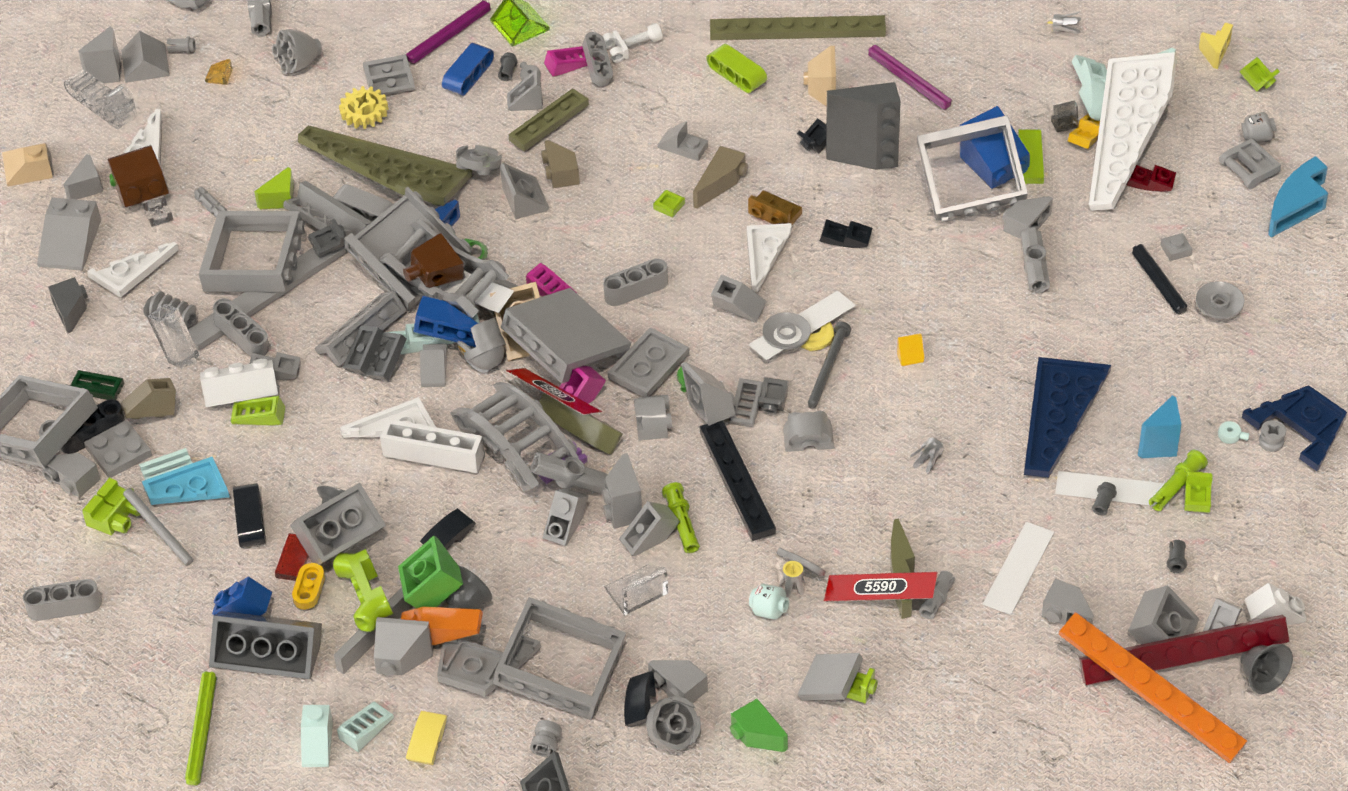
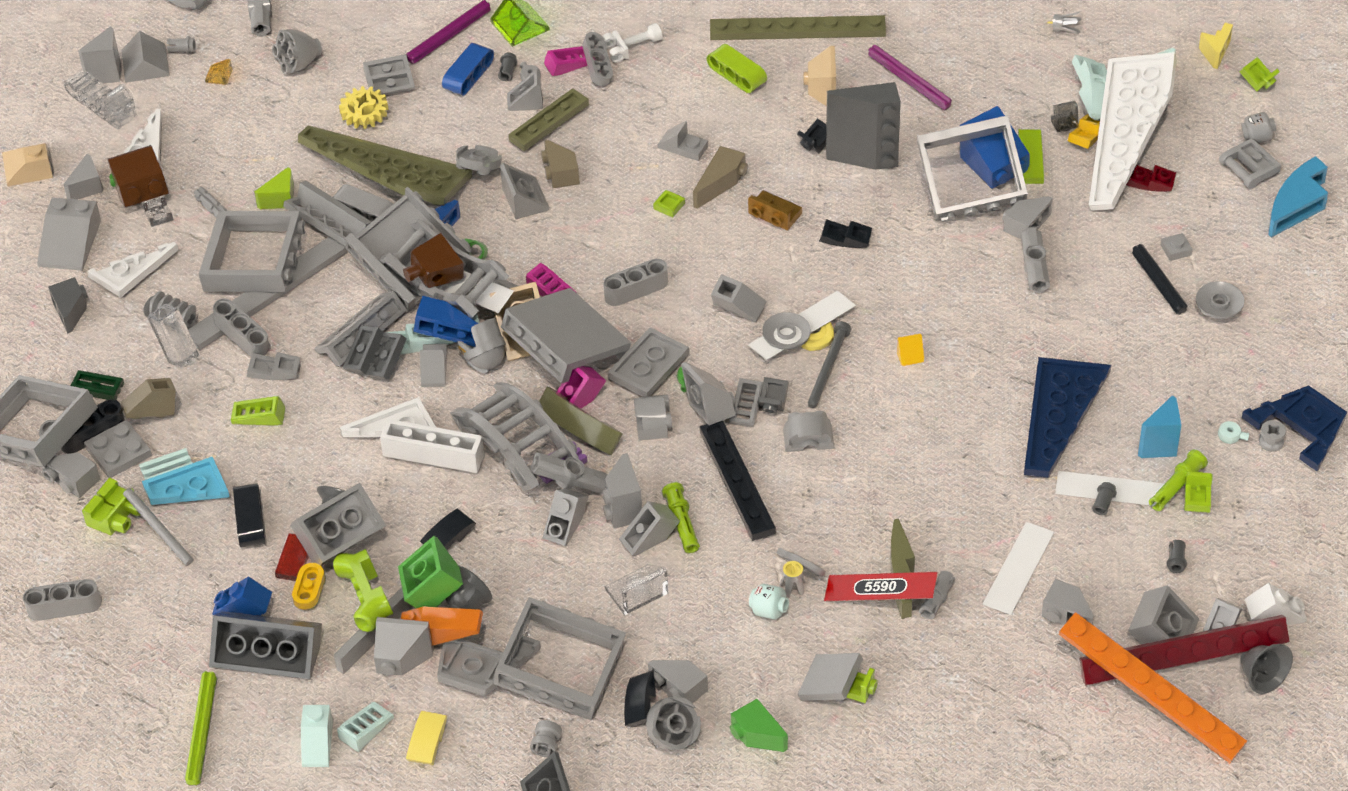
white brick [200,359,278,407] -> none
dark grey bracket [308,219,346,257] -> none
red sticker [505,368,602,415] -> none
white wing [747,223,792,292] -> none
flat silver piece [910,437,944,474] -> none

